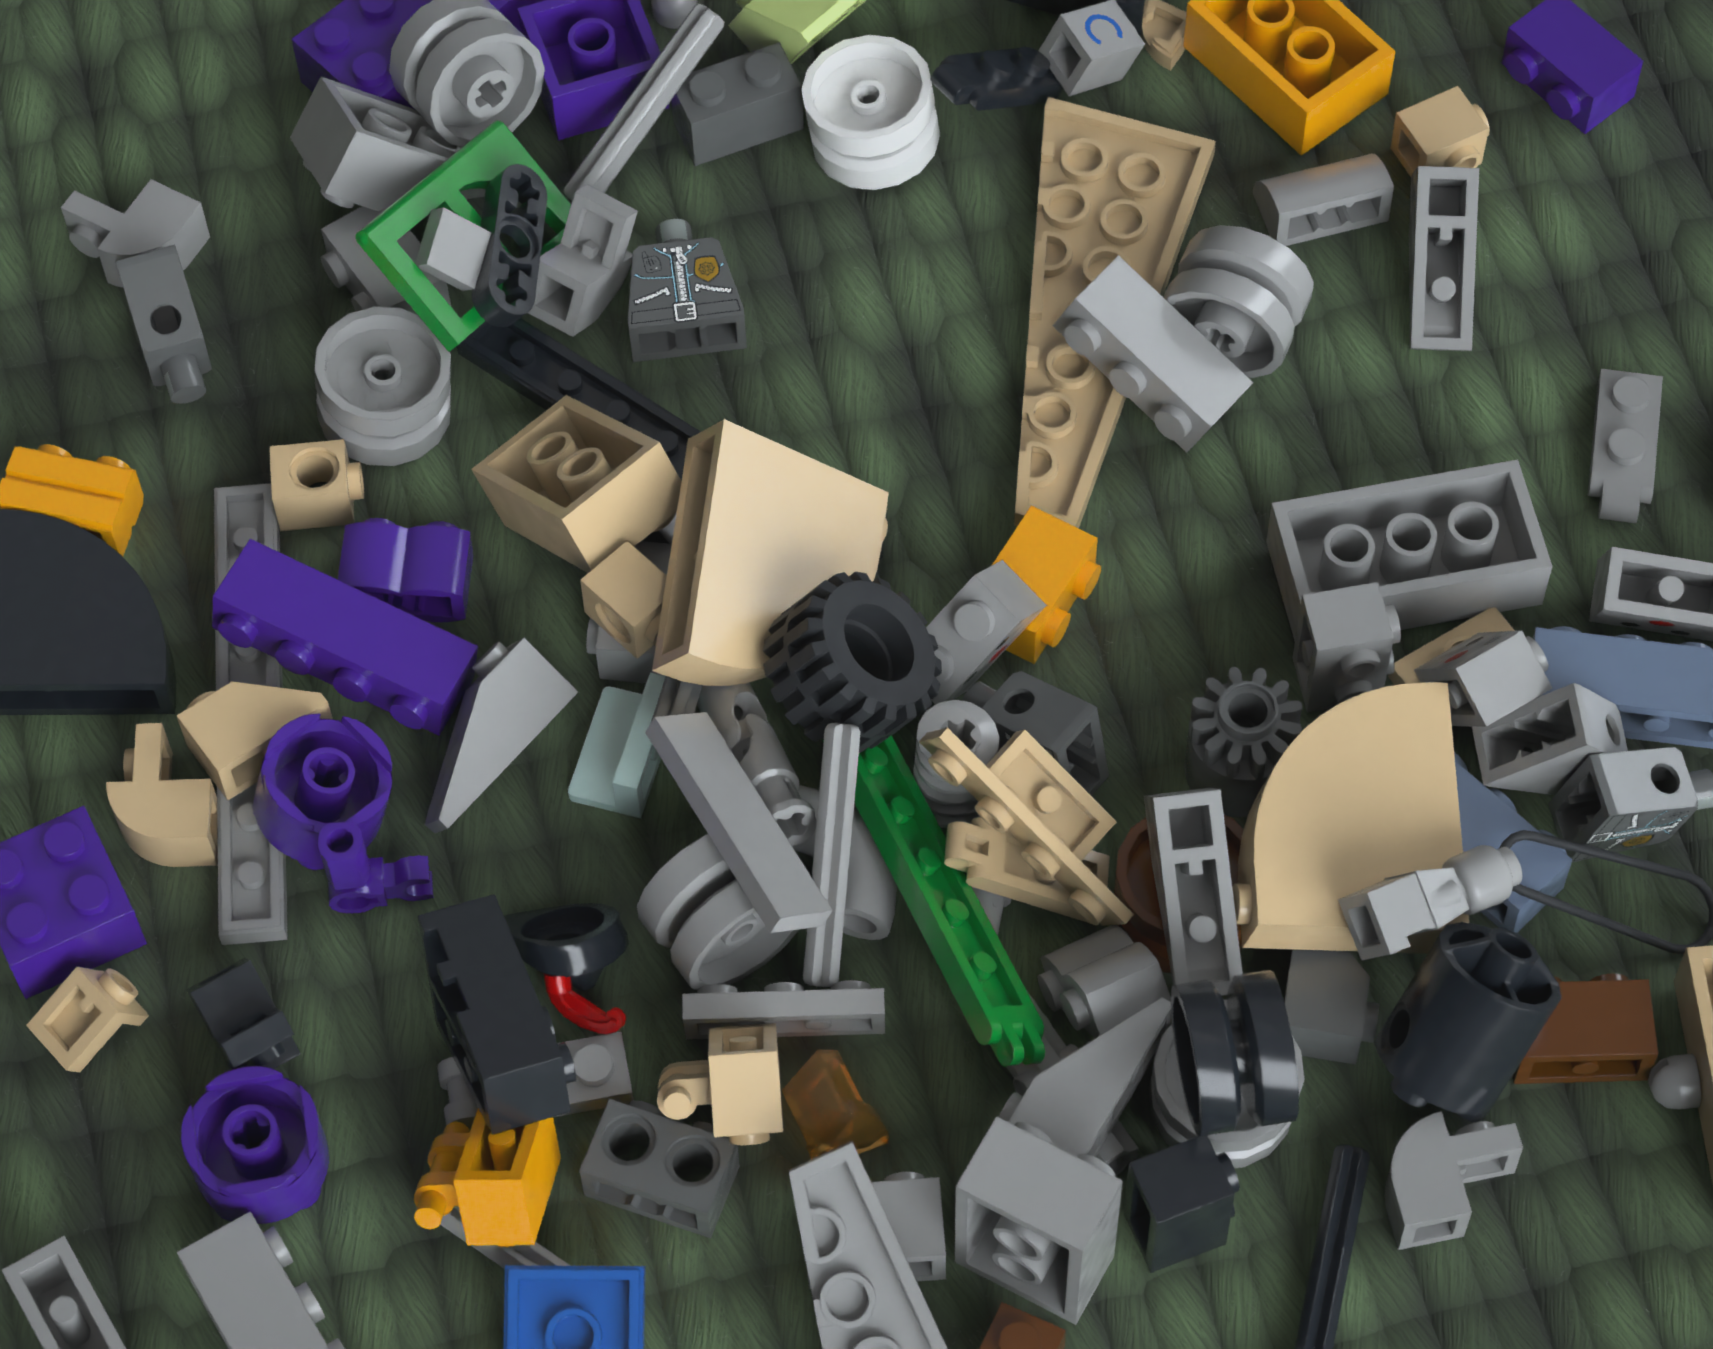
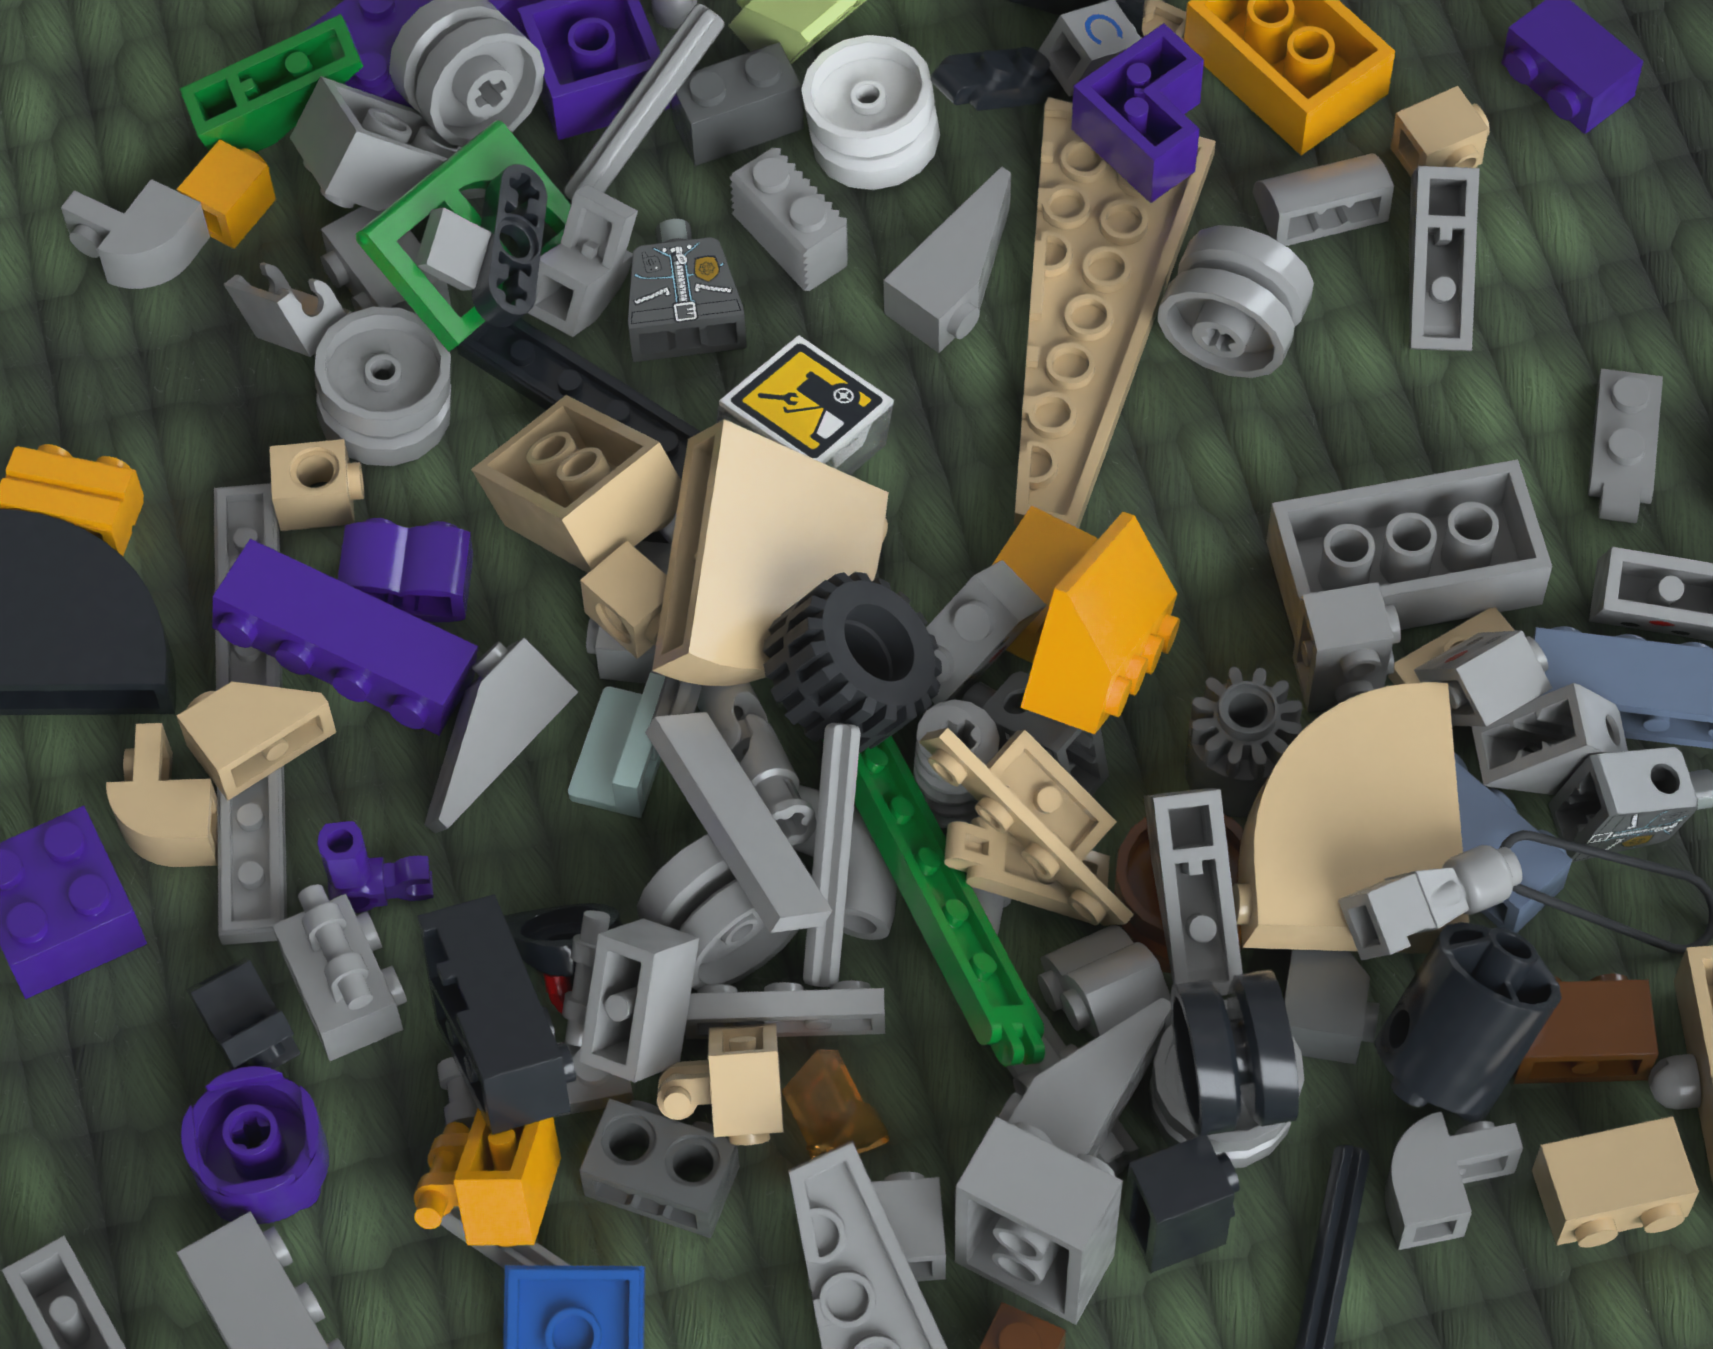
tan bracket [26,967,149,1073] -> none
dark grey torso [115,245,212,404] -> none
dark purple brick [252,714,392,870] -> none
light grey brick [1053,255,1253,453] -> none
none -> light orange brick [177,139,276,249]
none -> green slope [180,14,364,152]
none -> light grey hinge [223,262,352,357]
none -> light grey brick [272,884,407,1061]
none -> light grey brick [562,910,699,1082]
none -> piece [717,335,894,475]
none -> light grey brick [729,148,848,291]
none -> light grey slope [884,167,1011,353]
none -> light orange slope [1020,512,1180,734]
none -> dark purple brick [1071,23,1204,204]
none -> tan brick [1532,1116,1699,1247]

